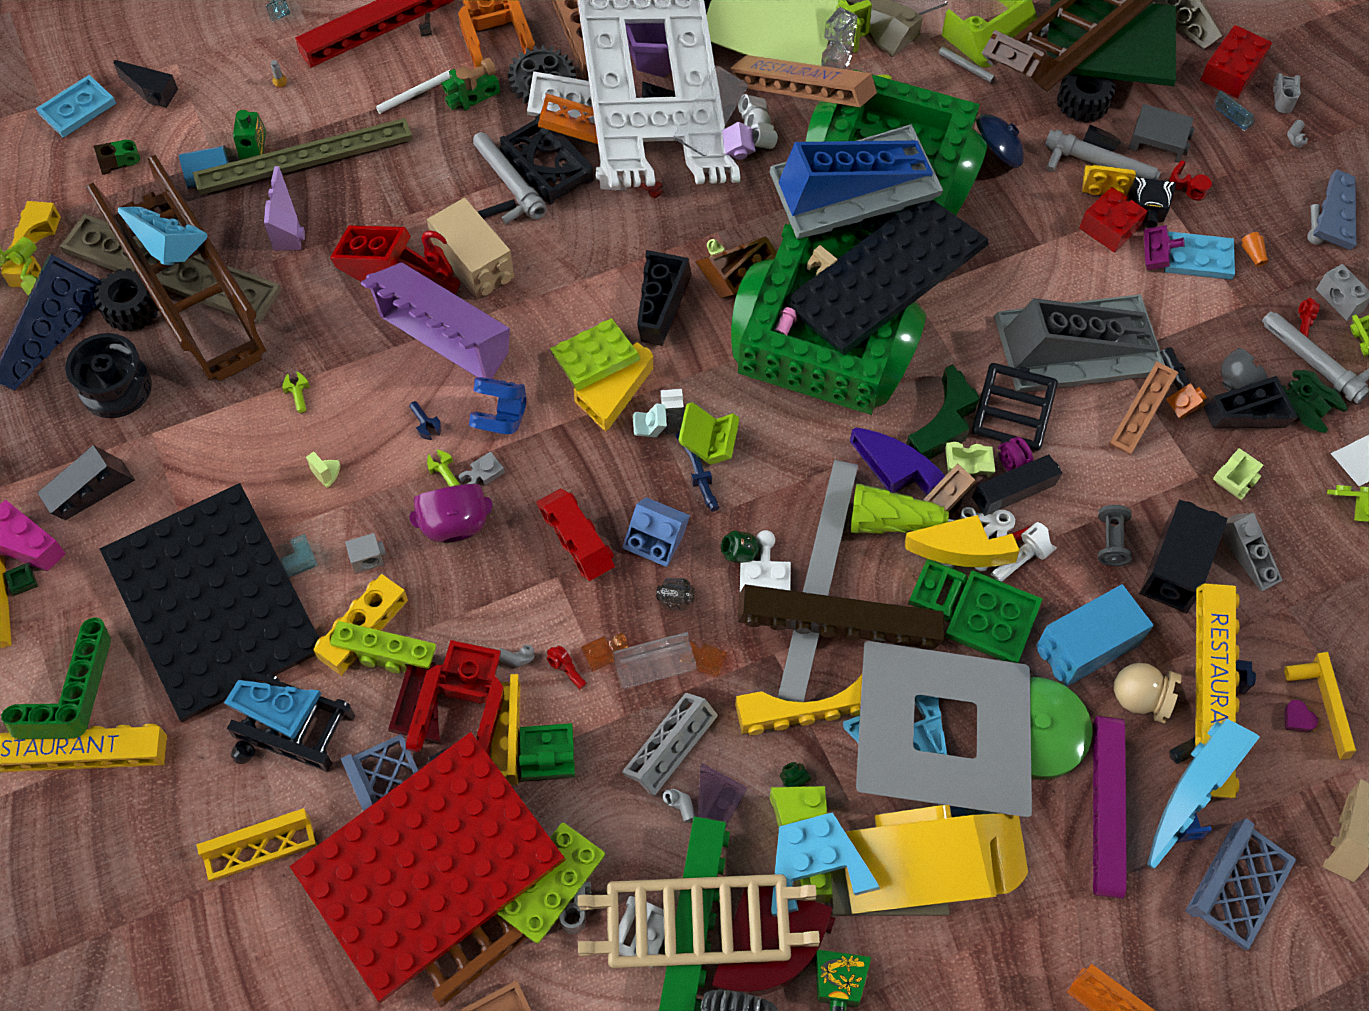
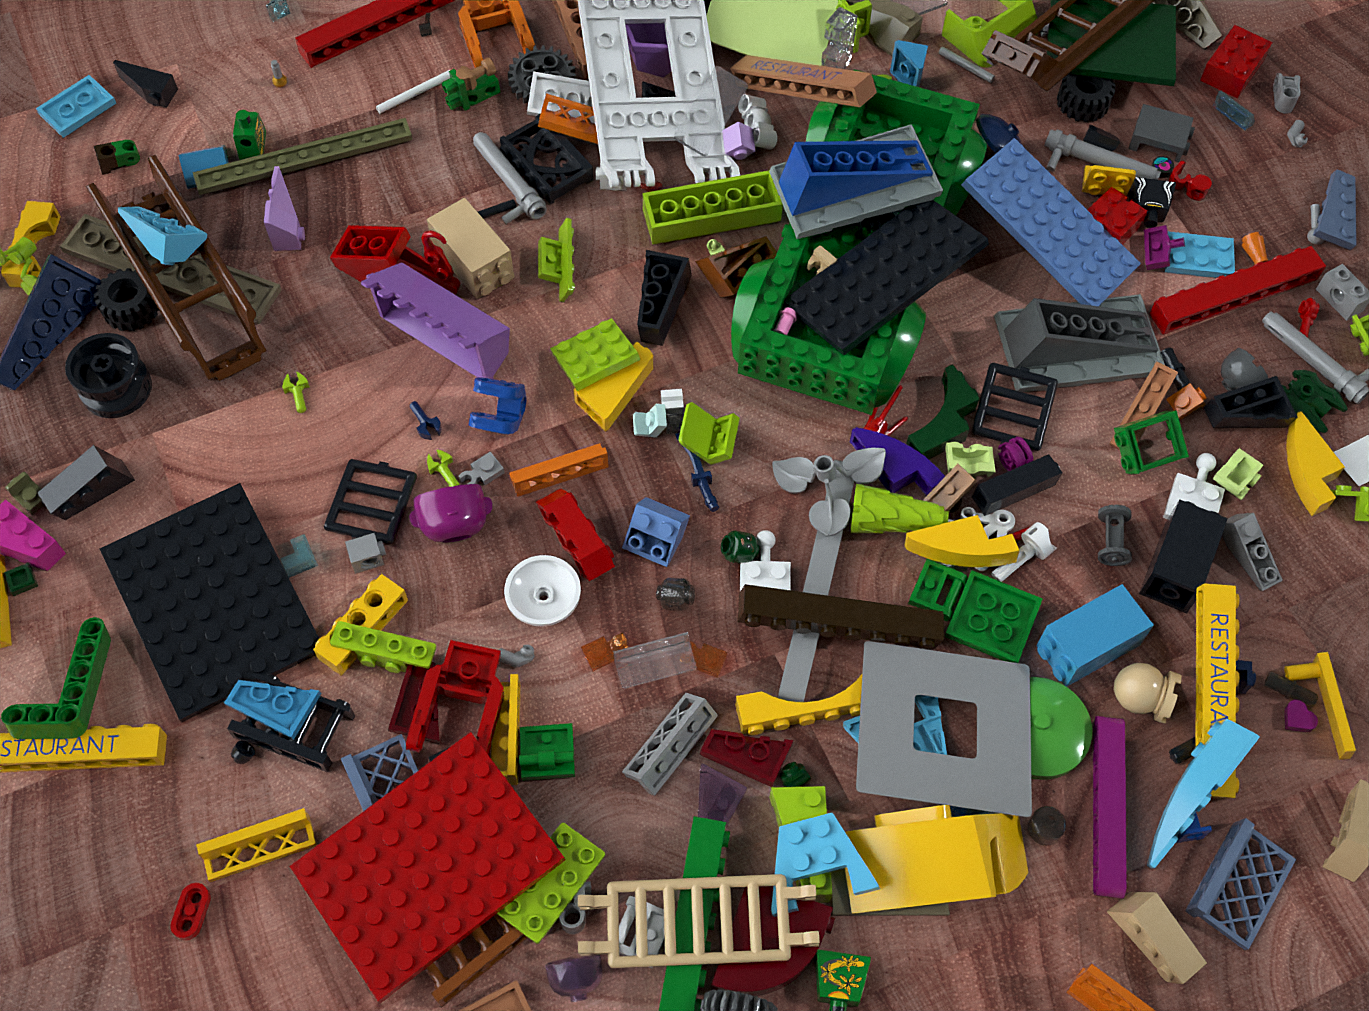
yellowish green tile [306,452,340,488] -> none
red plate [547,645,587,690] -> none
light grey arm [662,789,696,823] -> none
none -> olive bracket [5,472,45,515]
none -> red plate [170,883,211,940]
none -> black bar [324,459,417,544]
none -> white dish [504,555,581,627]
none -> orange fence [509,443,609,497]
none -> lime bracket [538,218,575,302]
none -> clear purple cylinder [545,955,603,1002]
none -> lime brick [642,170,783,245]
none -> dark red wing [700,729,794,787]
none -> light grey plant [772,448,886,536]
none -> red plant [863,385,908,436]
none -> dark azure slope [890,40,928,87]
none -> medium blue plate [961,138,1141,306]
none -> clear smoke head [1028,806,1066,846]
none -> tan wedge [1107,892,1207,984]
none -> green window [1114,411,1189,474]
none -> red brick [1149,246,1326,335]
none -> tile [1151,156,1174,178]
none -> white plate [1163,453,1225,519]
none -> clear smoke axle [1263,671,1319,707]
none -> yellow slope [1286,411,1345,516]

